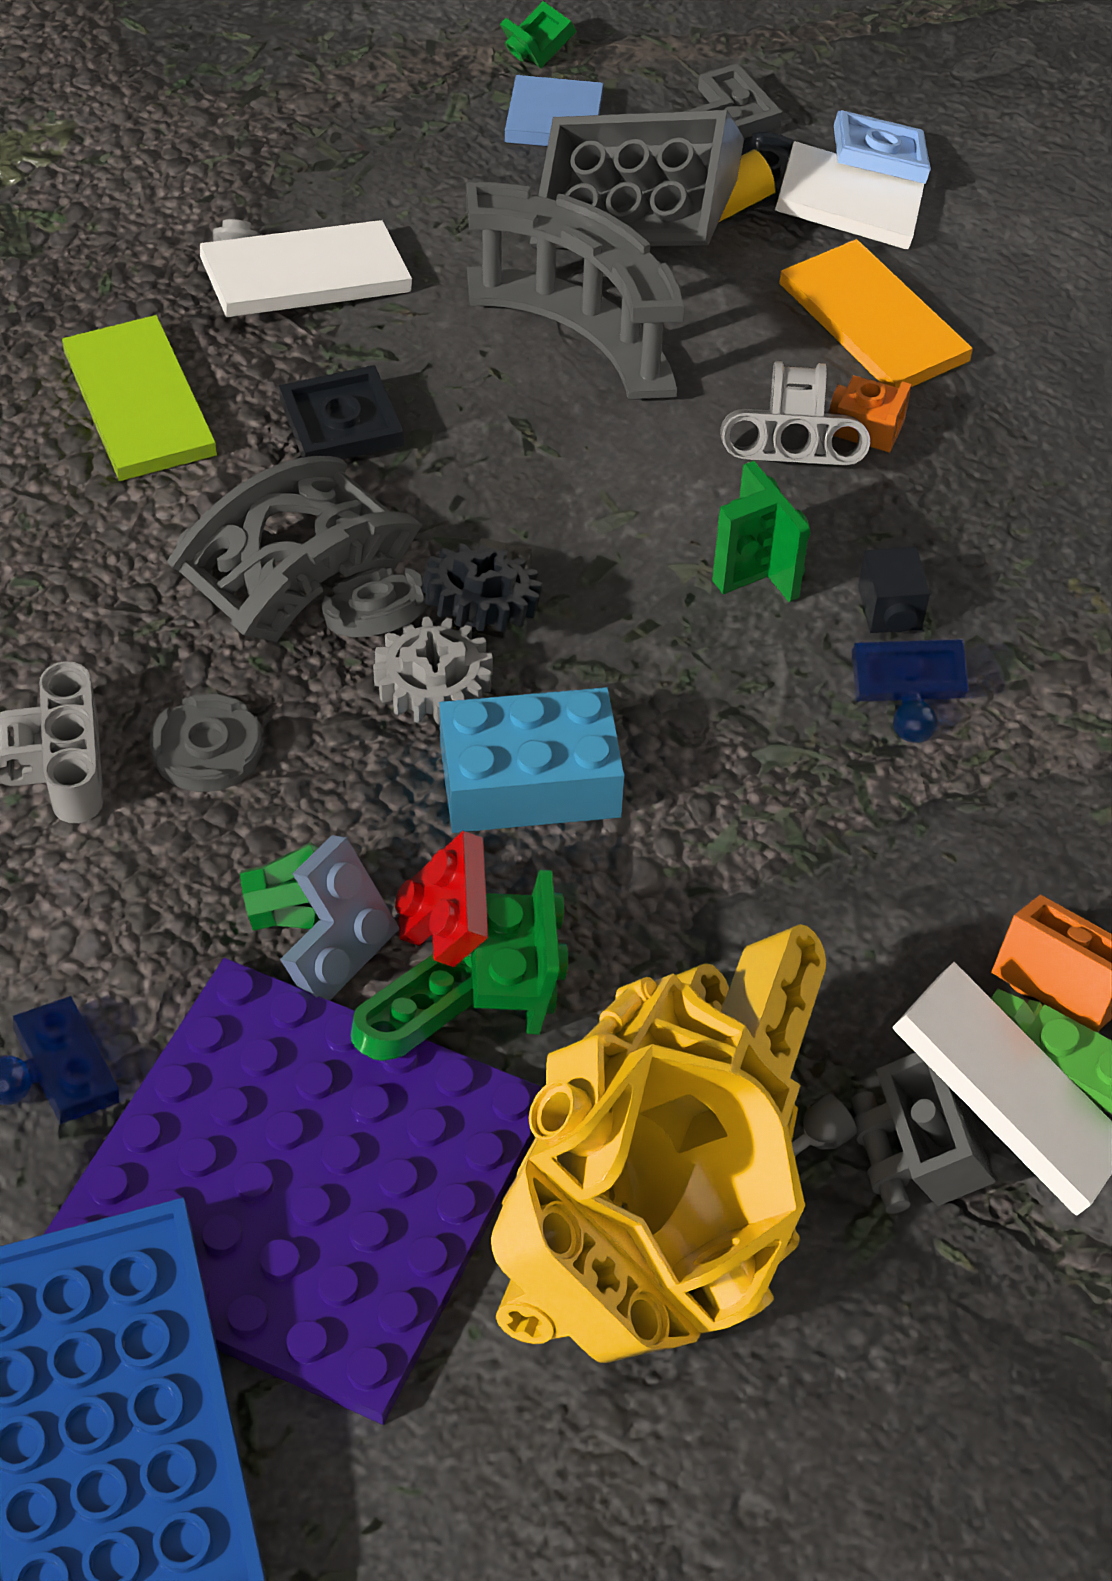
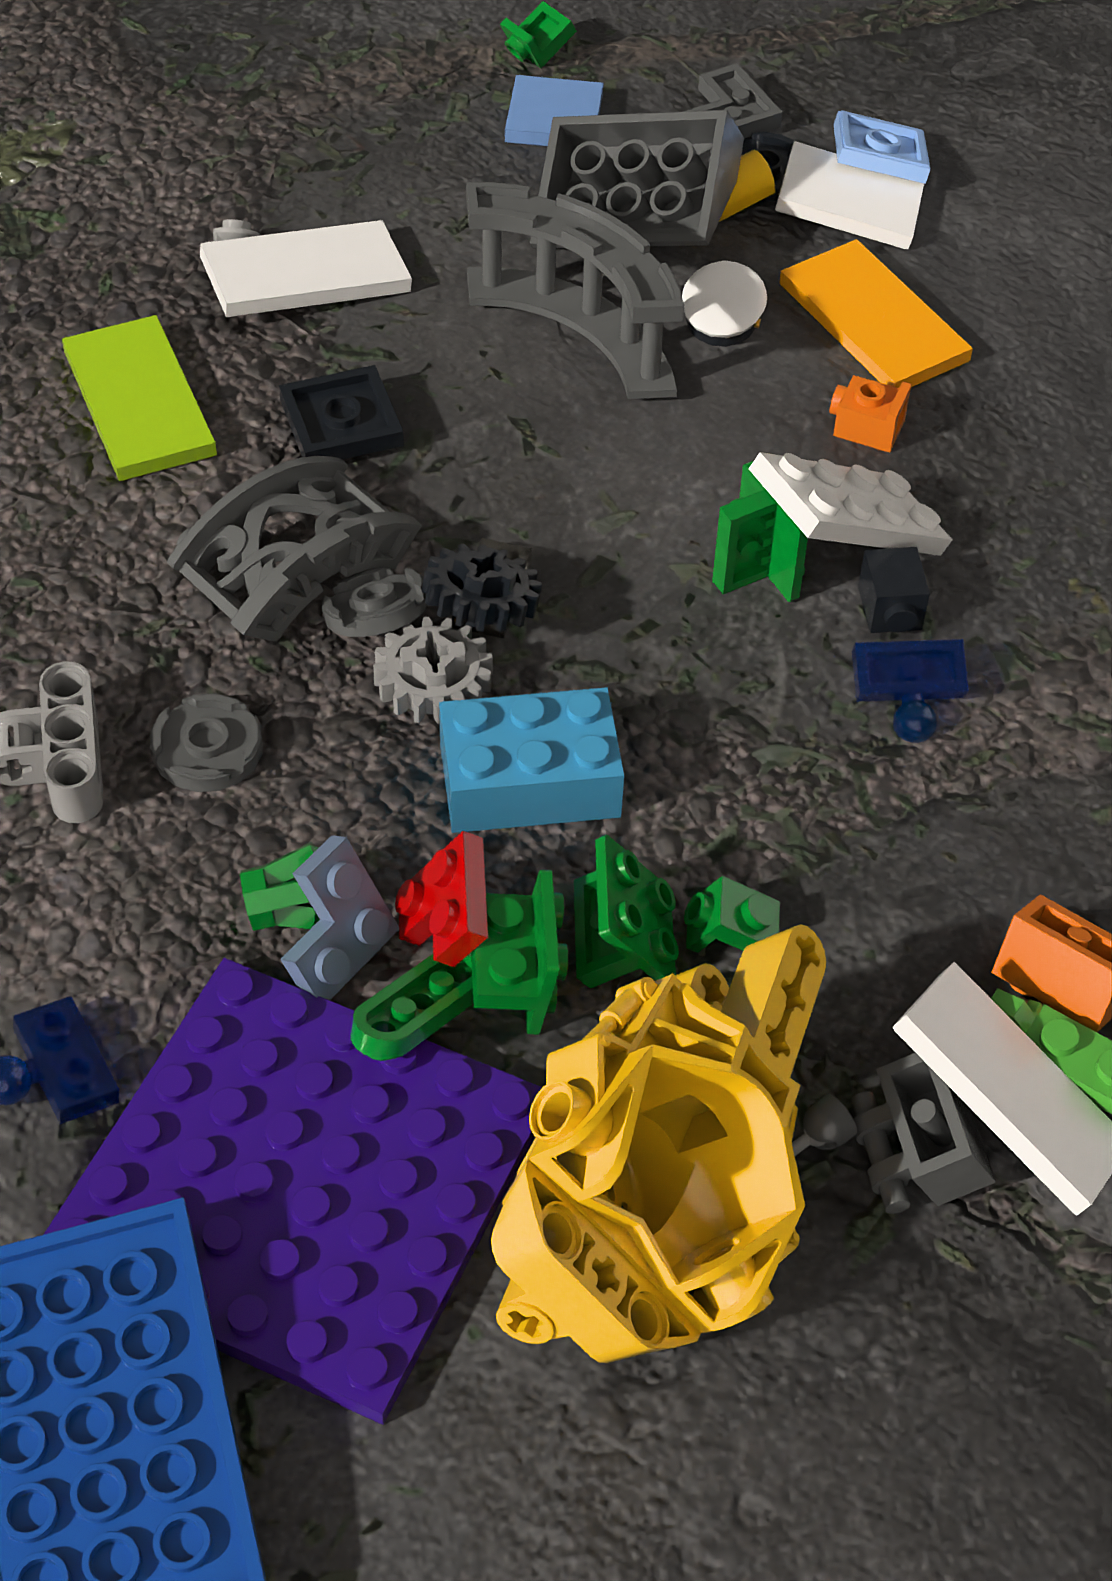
light grey piece [720,361,871,465] -> none
none -> green bracket [574,835,679,989]
none -> white piece [682,261,767,347]
none -> green bracket [684,875,780,953]
none -> white plate [749,452,952,556]

